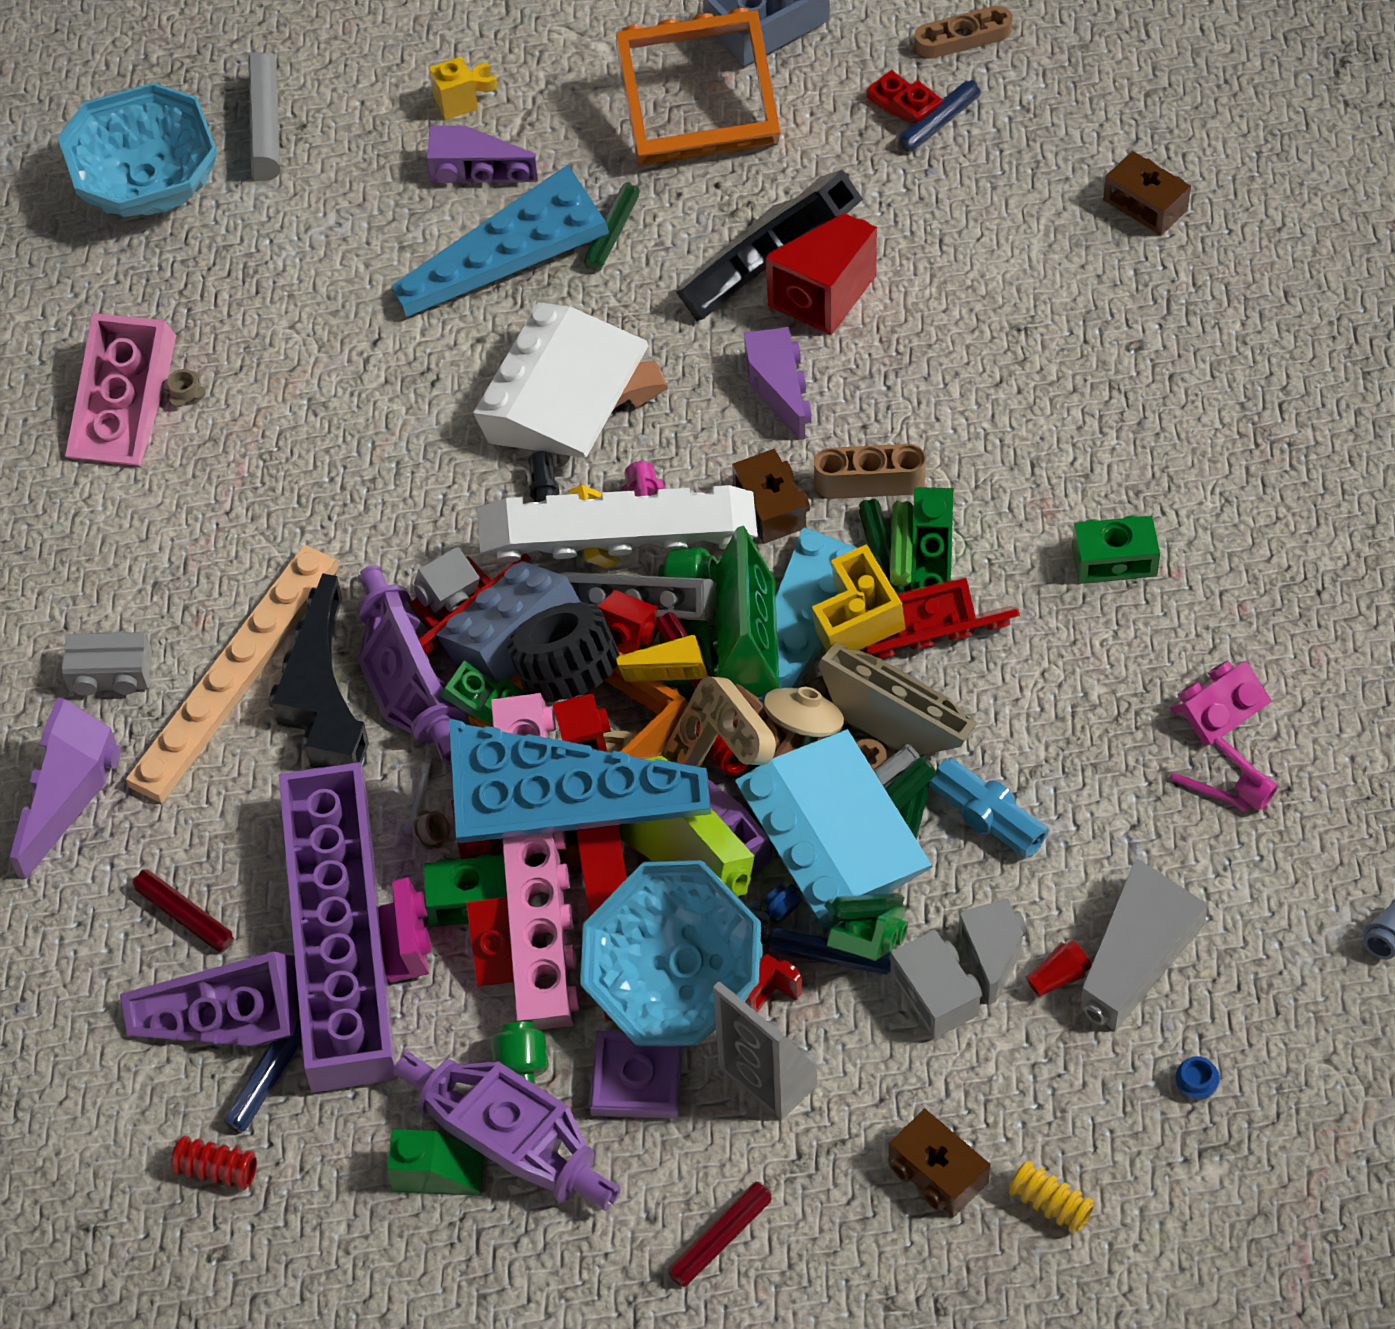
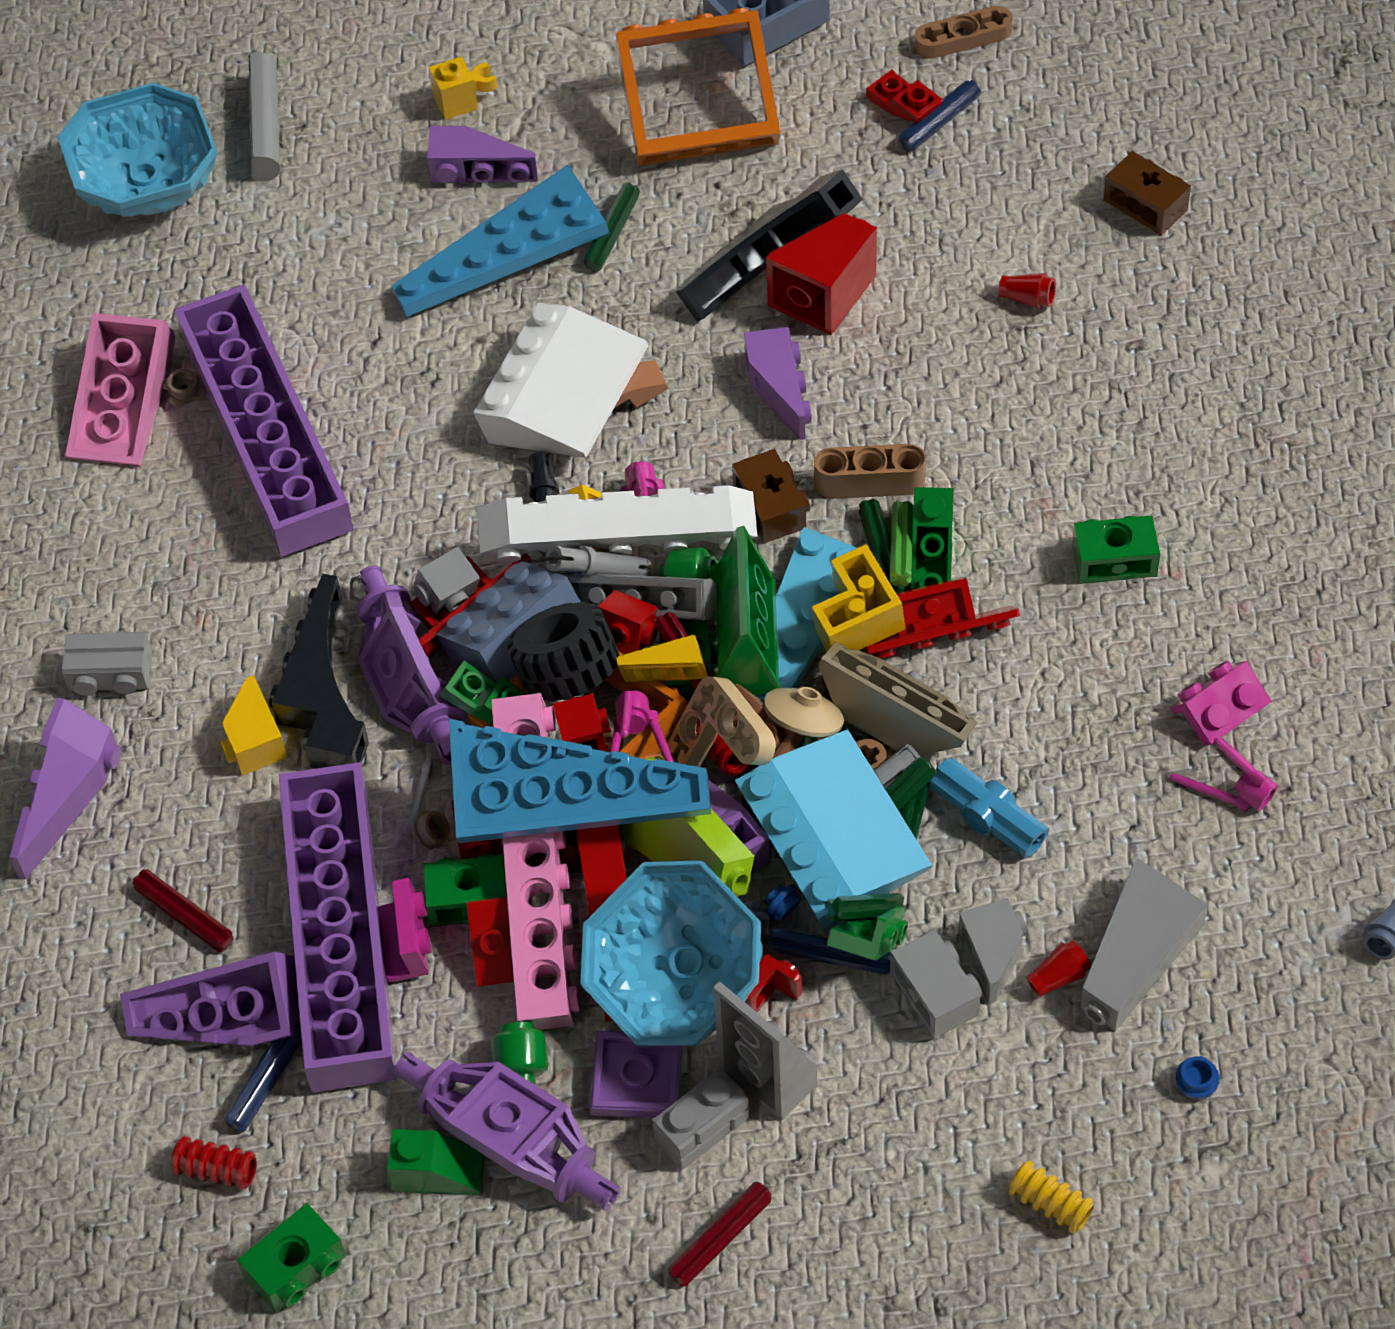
light nougat plate [126,544,339,804] -> none
reddish brown brick [888,1108,991,1218] -> none
none -> medium lavender brick [174,284,354,557]
none -> yellow slope [220,675,287,776]
none -> green brick [237,1203,346,1314]
none -> light grey pin [545,546,652,578]
none -> dark pink plant [609,691,673,762]
none -> light grey brick [652,1068,749,1170]
none -> red cone [998,273,1056,310]

